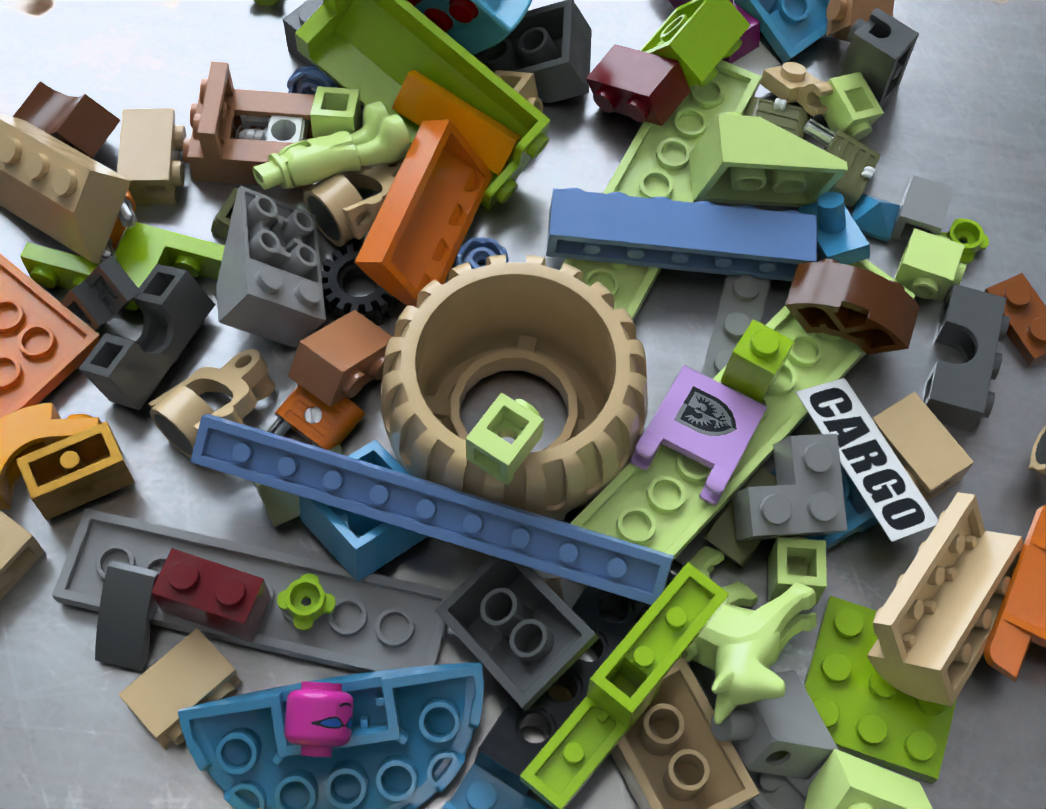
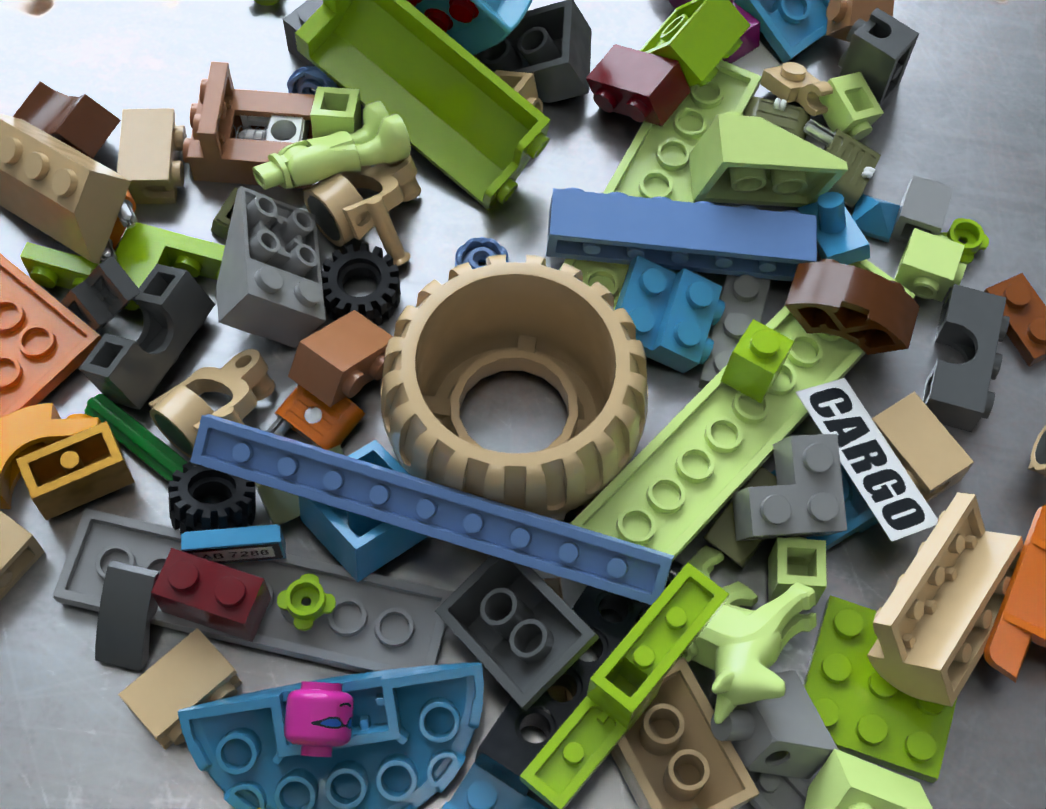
orange slope [354,119,493,307] -> none
light orange tile [391,69,522,176] -> none
yellowish green brick [466,392,544,486] -> none
lavender flag [630,365,767,505] -> none
none -> green axle [84,394,188,482]
none -> black tyre [168,462,256,535]
none -> dark azure tile [181,524,286,564]
none -> dark azure plate [615,255,725,374]

